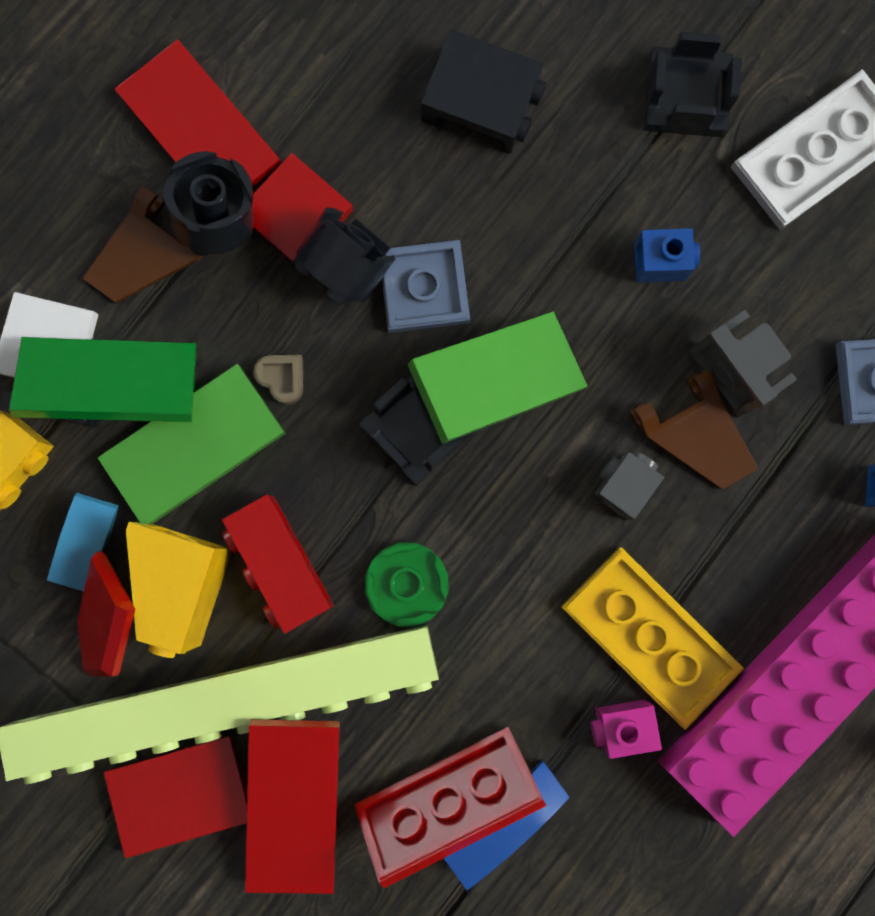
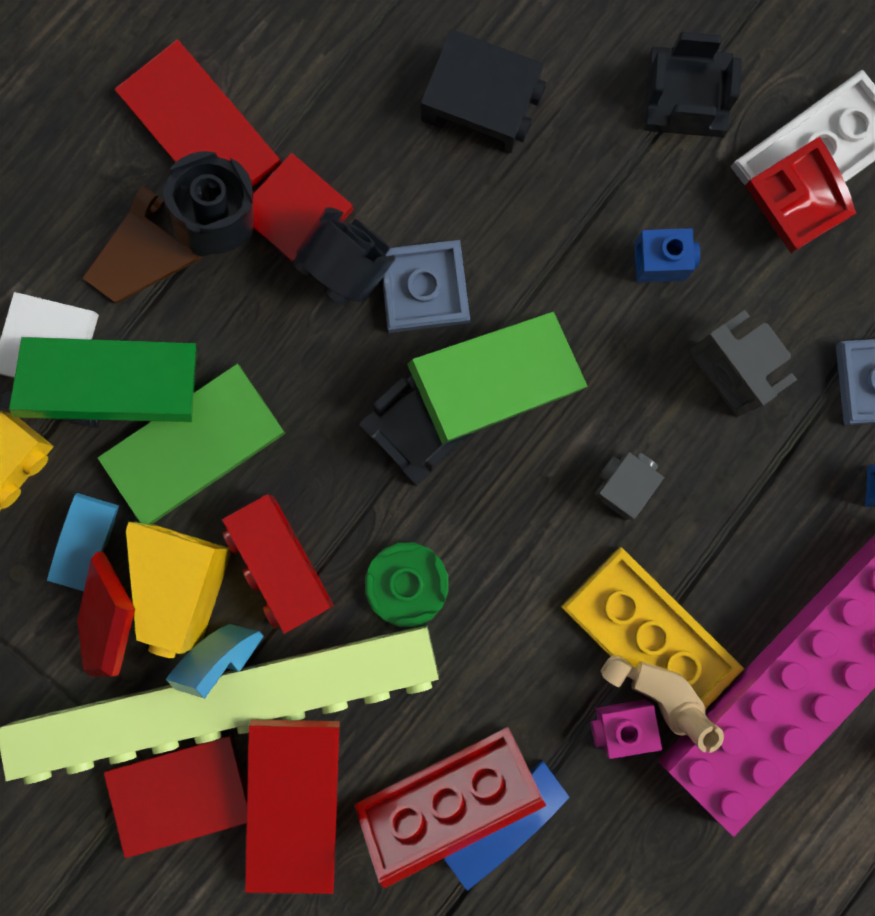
dark tan tile [253,355,303,405] -> none
reddish brown flag [629,370,758,489] -> none
none -> dark azure slope [166,624,263,699]
none -> tan arm [601,655,724,753]
none -> red plate [745,136,856,254]

